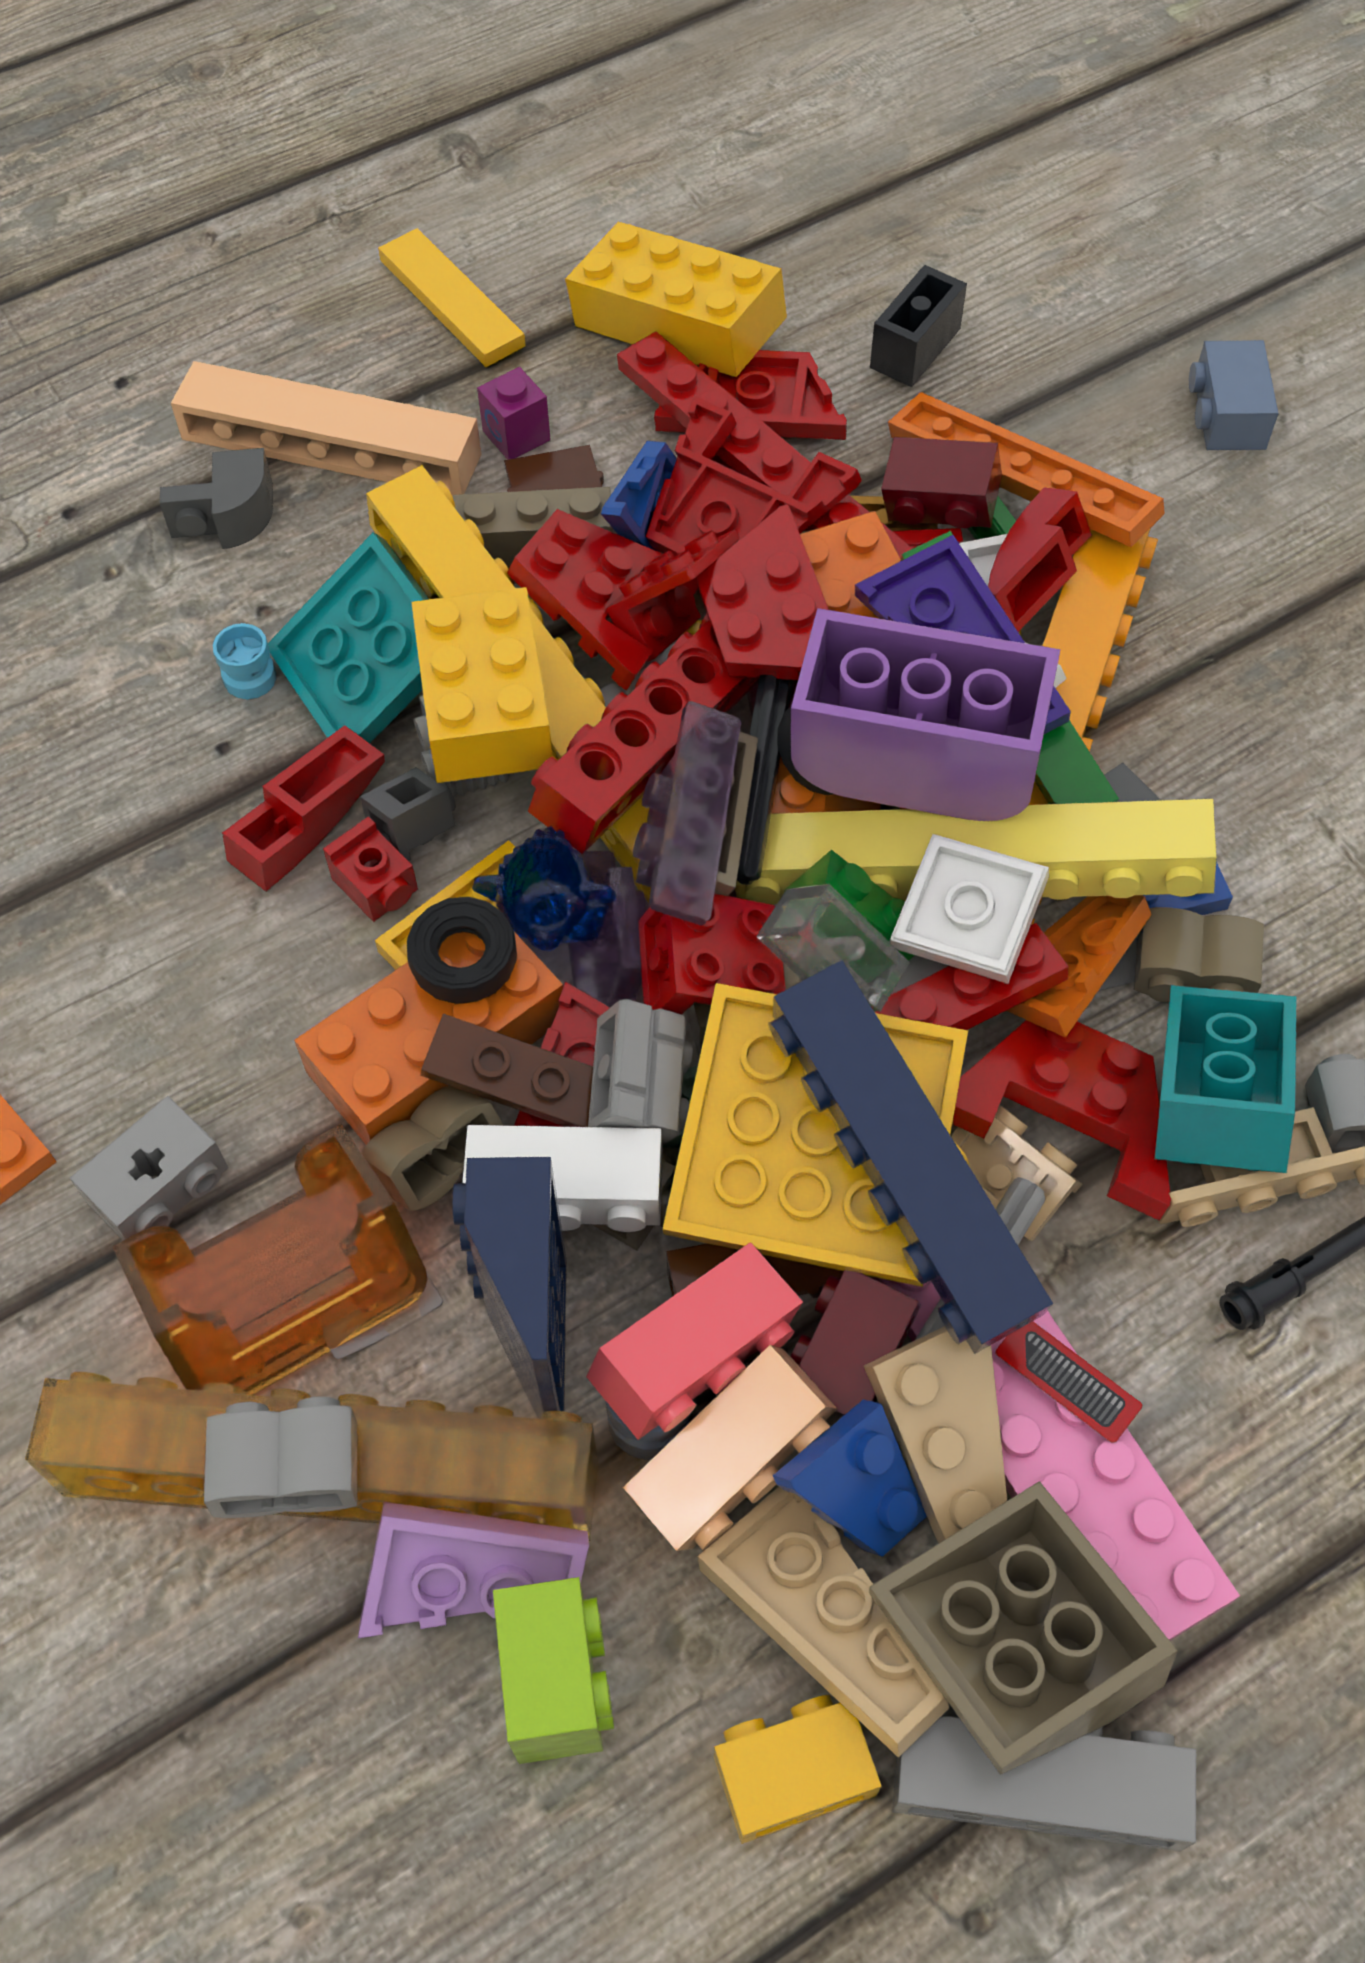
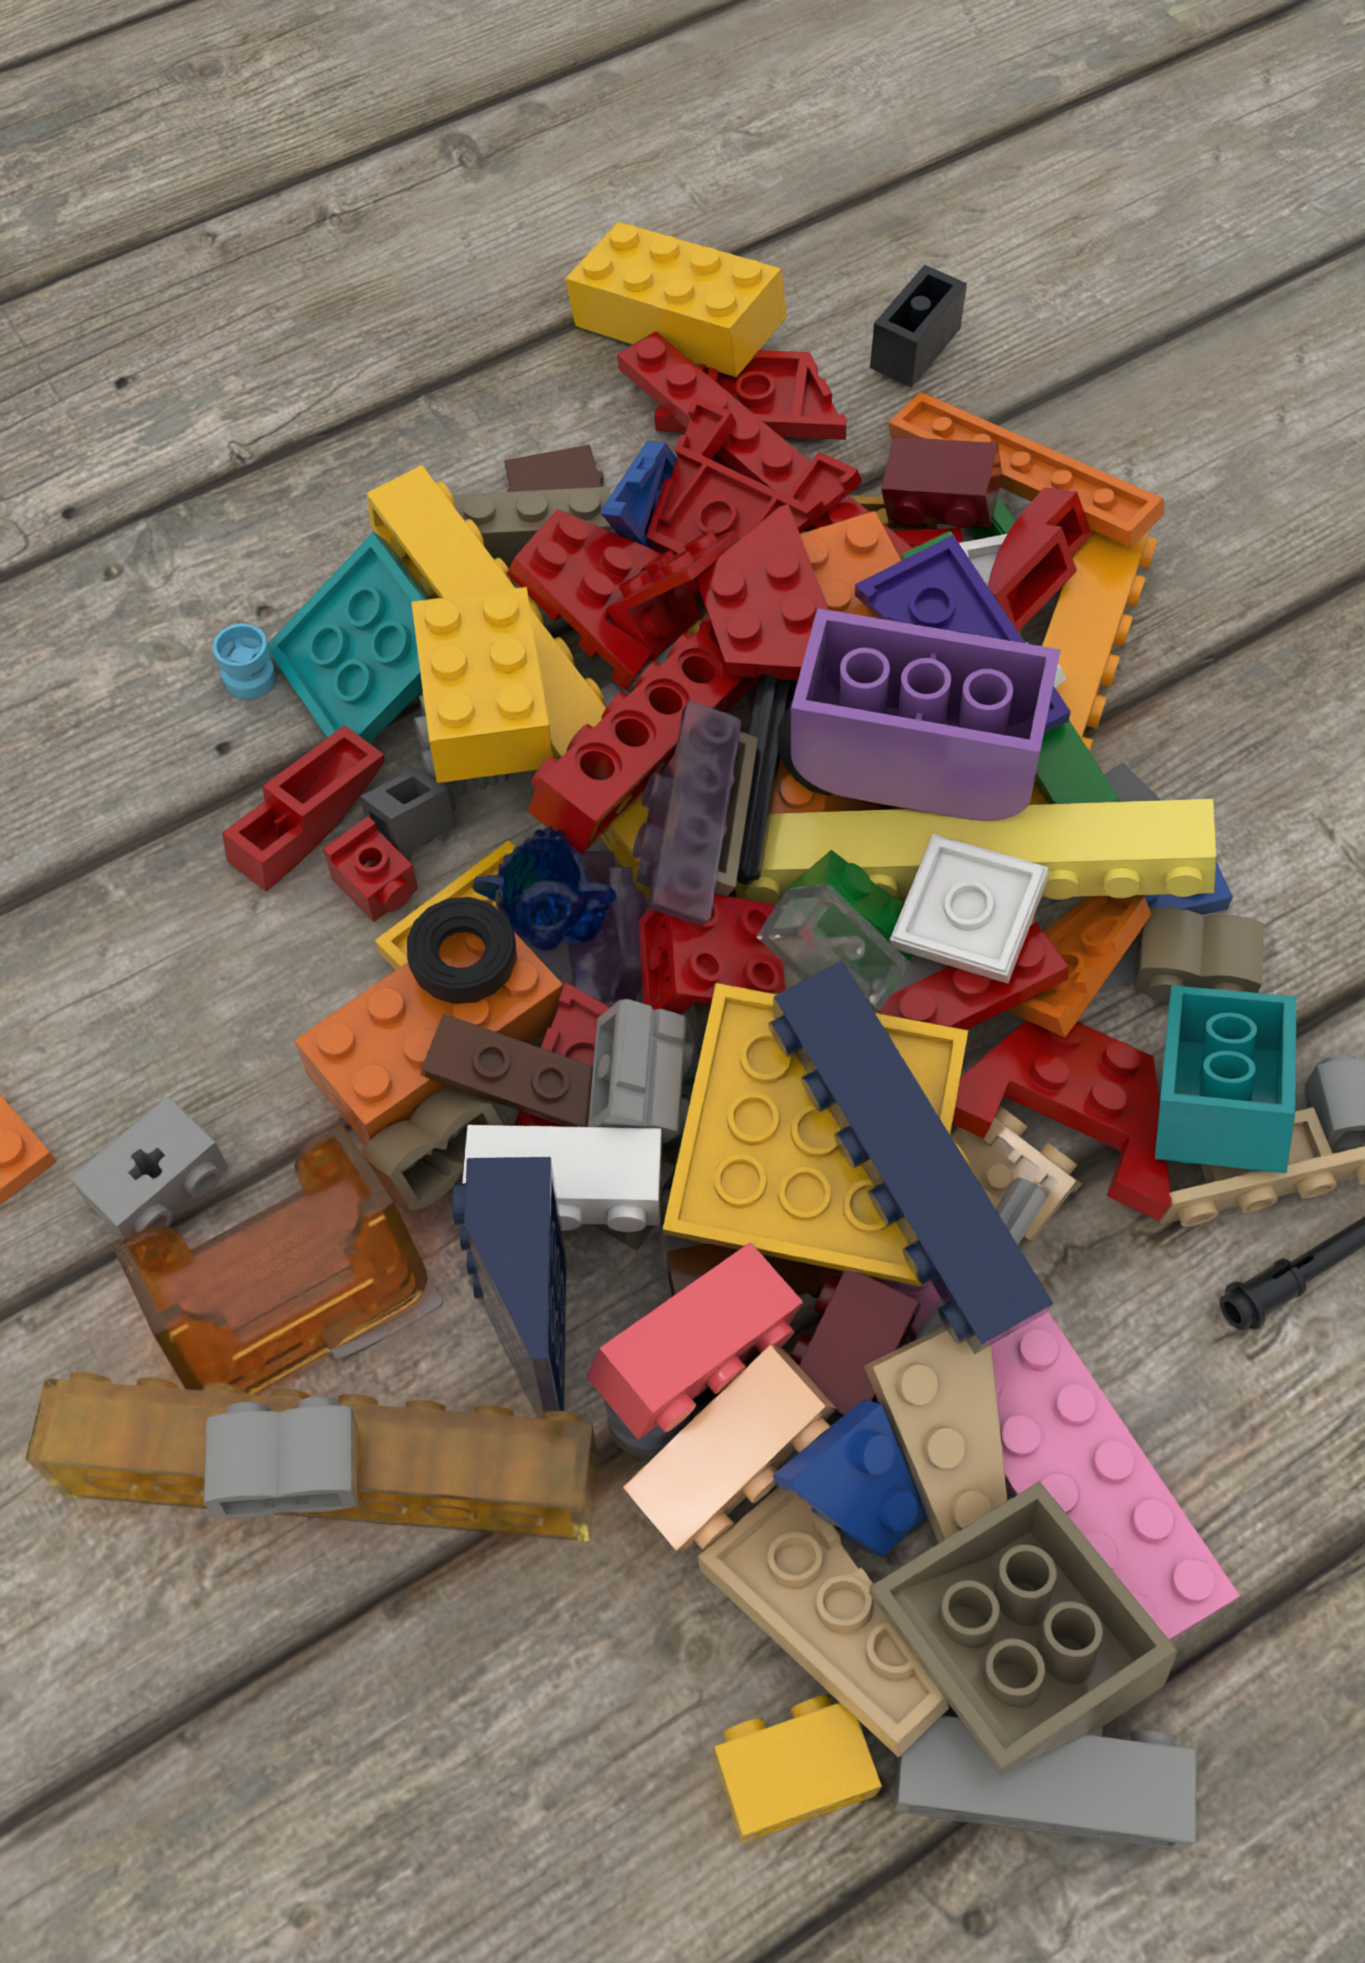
dark grey brick [160,448,273,549] -> none
light nougat brick [171,361,482,496] -> none
lavender wing [358,1502,589,1638] -> none
yellow tile [378,228,526,367] -> none
magenta brick [477,366,551,460] -> none
lime brick [493,1577,614,1764] -> none
sticker [995,1321,1142,1443] -> none
sand blue brick [1189,340,1279,450] -> none

